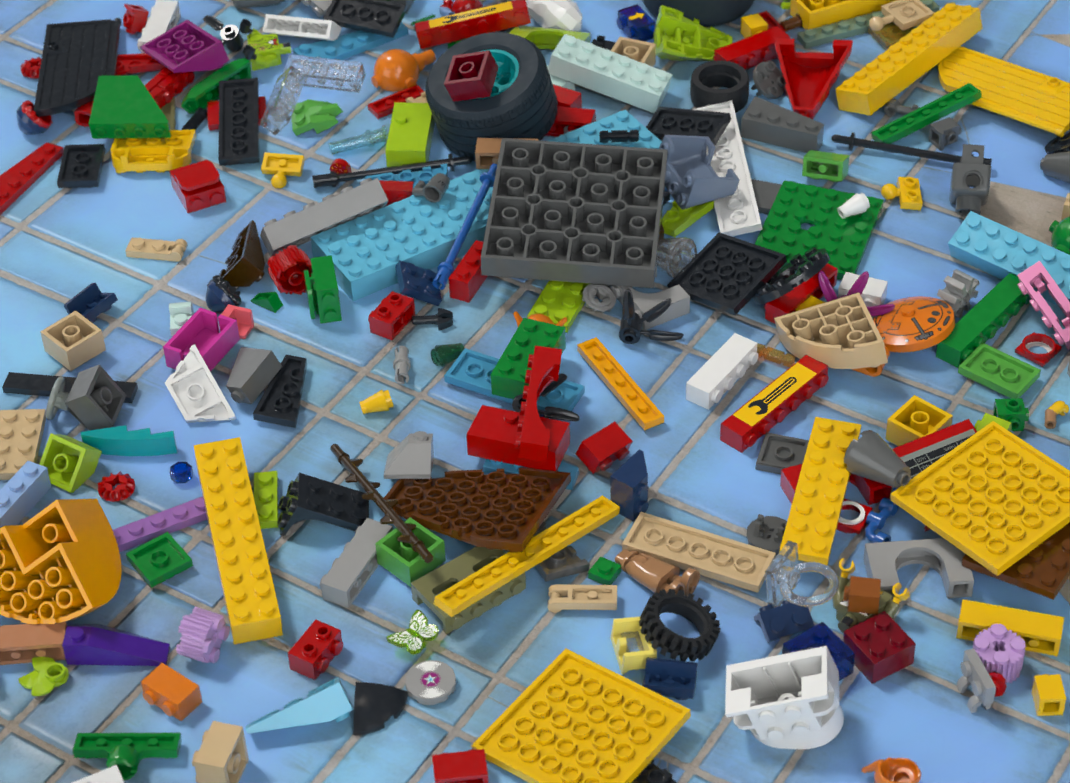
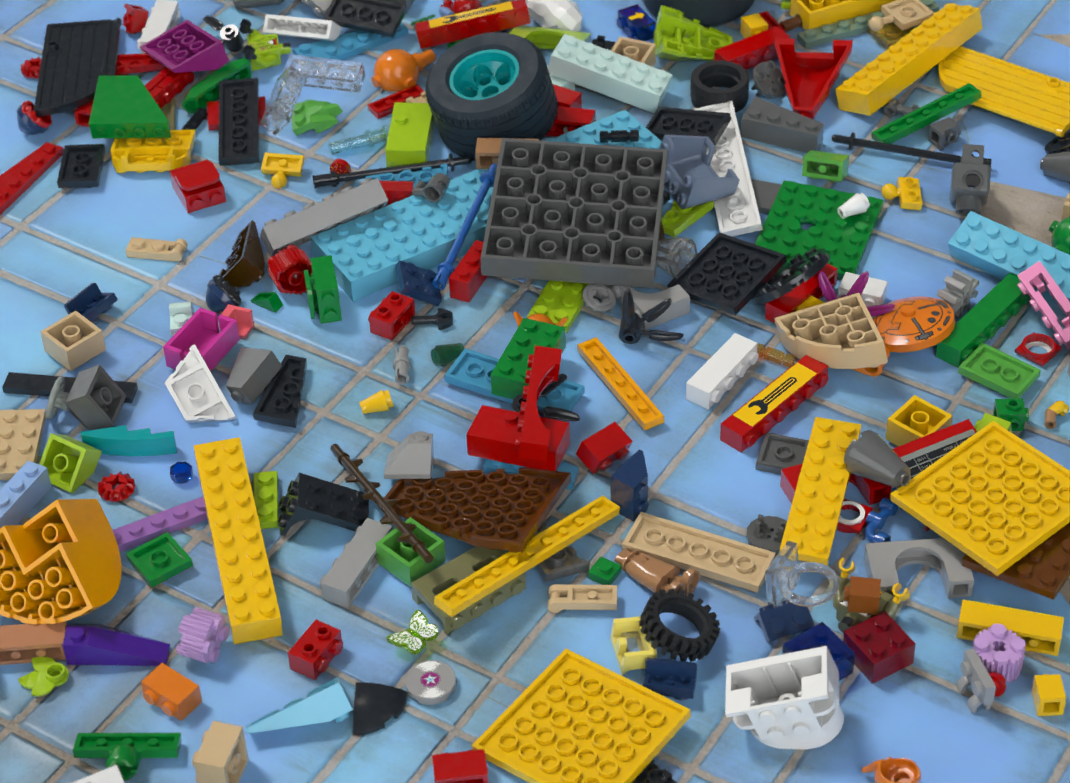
dark red brick [444,50,499,102] -> none

